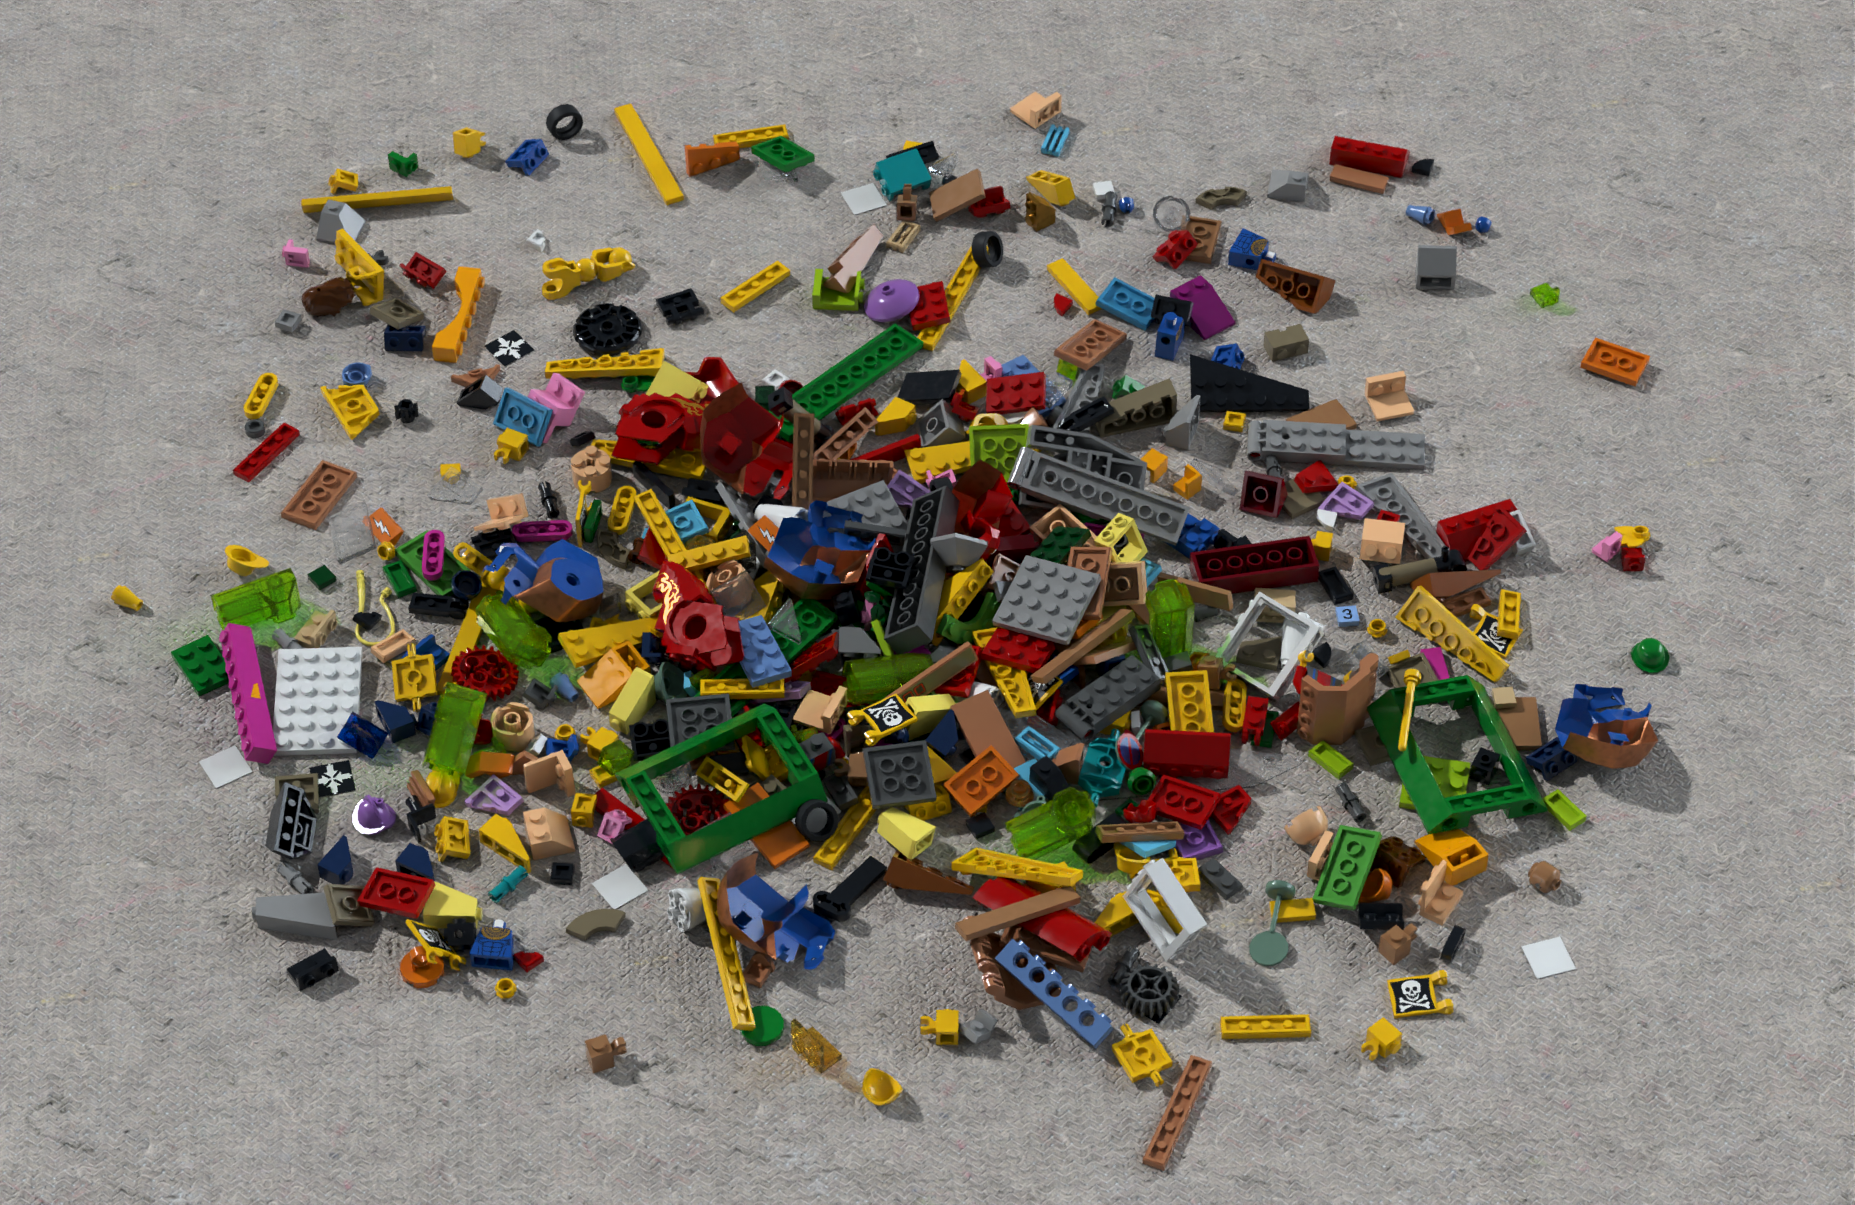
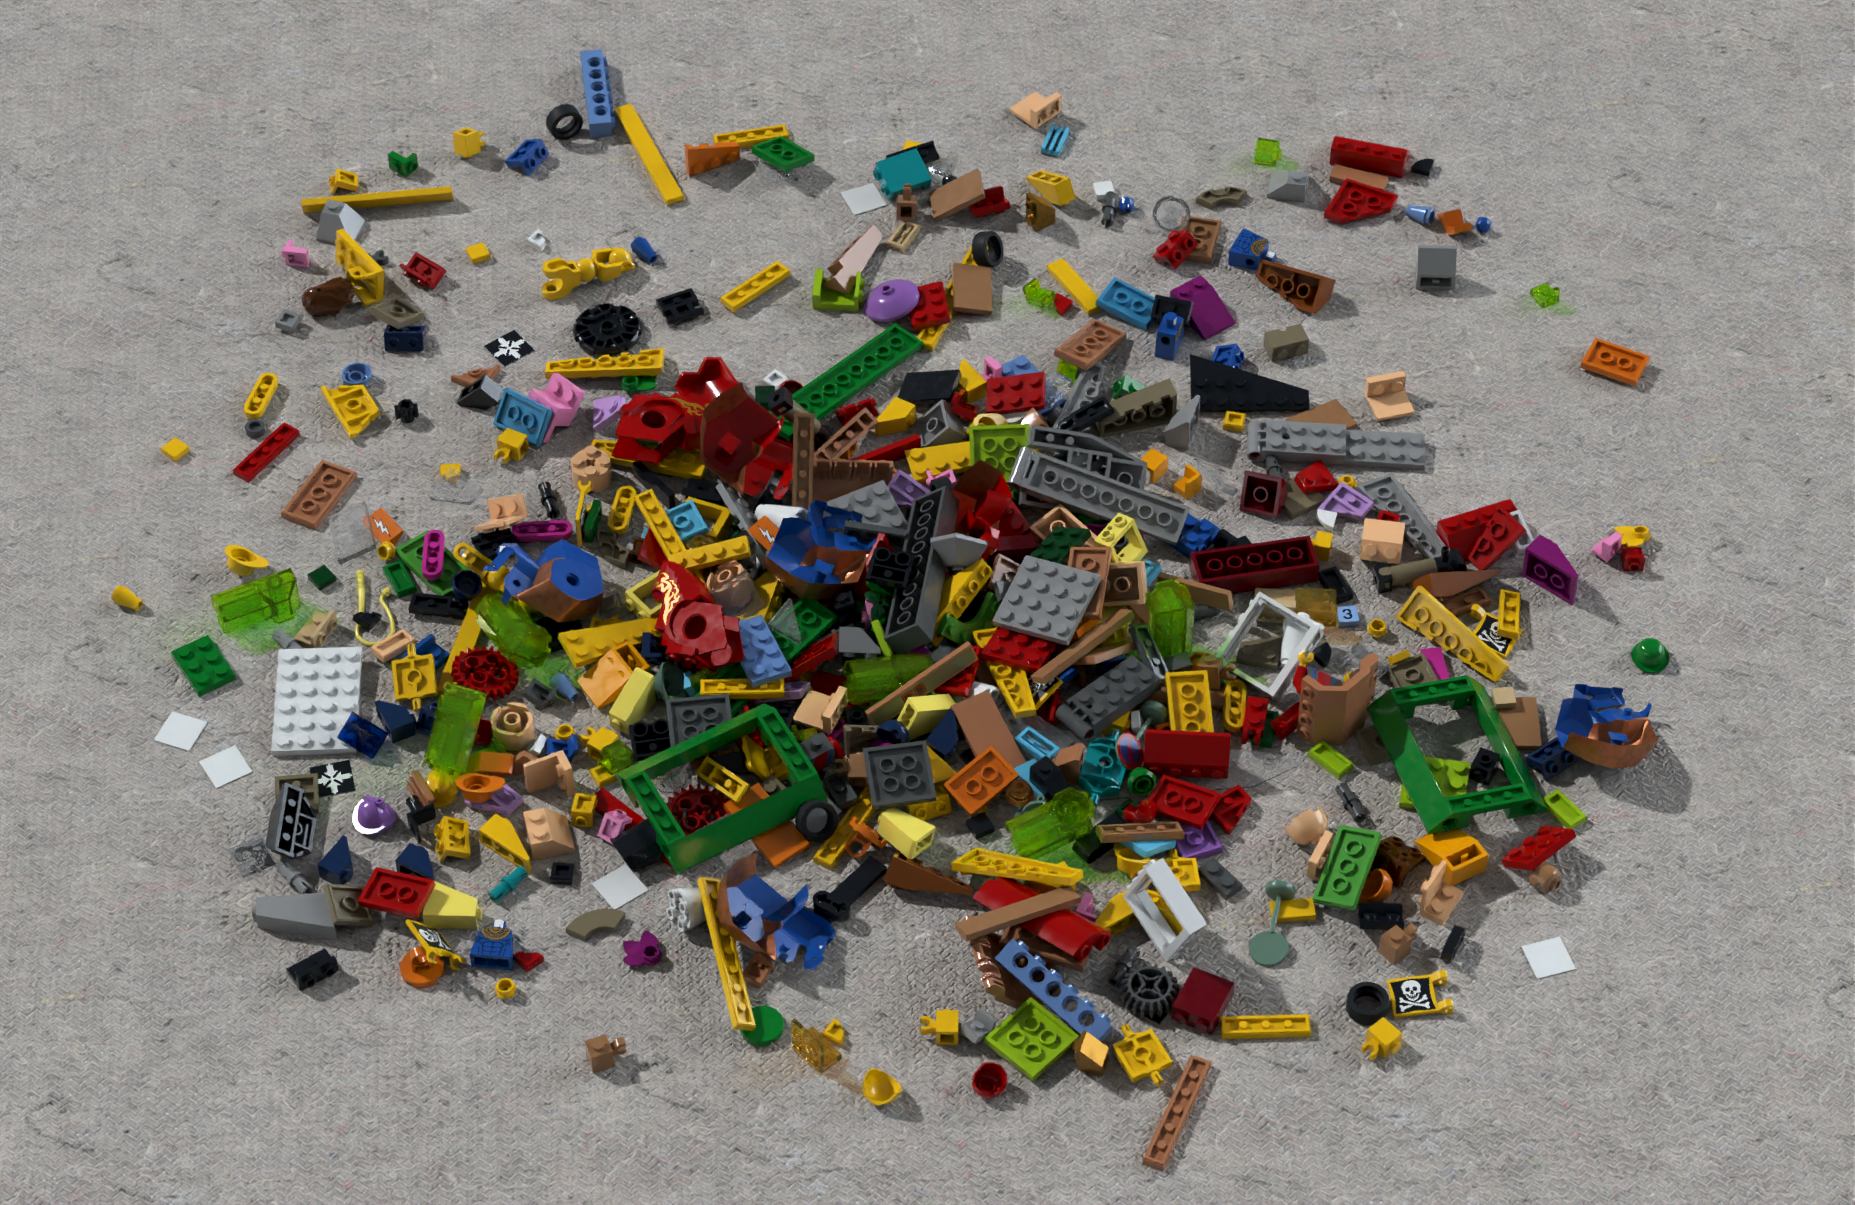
dark pink brick [219,623,277,764] -> none
light orange arch [432,266,485,363] -> none
black brick [444,918,476,950] -> none
black tile [570,431,596,446] -> none
light yellow slope [646,361,709,403] -> none
flag [848,694,918,747] -> none
yellow piece [1398,669,1421,752] -> none
none -> white sticker [154,711,207,751]
none -> yellow tile [161,437,190,462]
none -> clear piece [228,836,276,878]
none -> orange piece [456,773,505,803]
none -> yellow tile [465,242,490,264]
none -> medium blue brick [580,49,616,138]
none -> lavender wing [593,395,626,432]
none -> magenta plate [623,931,662,966]
none -> blue cone [631,237,658,264]
none -> yellow tile [822,1018,844,1048]
none -> orange tile [847,816,888,858]
none -> medium nougat tile [952,263,992,315]
none -> red hair [971,1062,1007,1099]
none -> lime plate [984,997,1079,1082]
none -> clear neon green bracket [1023,278,1056,307]
none -> pearl gold slope [1073,1030,1110,1077]
none -> bright pink bracket [1075,892,1097,922]
none -> dark red brick [1171,967,1234,1035]
none -> clear neon green brick [1254,138,1283,167]
none -> clear yellow bracket [1295,587,1337,627]
none -> red plate [1324,178,1398,224]
none -> black tyre [1346,982,1389,1025]
none -> red plate [1501,825,1577,871]
none -> magenta slope [1522,535,1579,605]

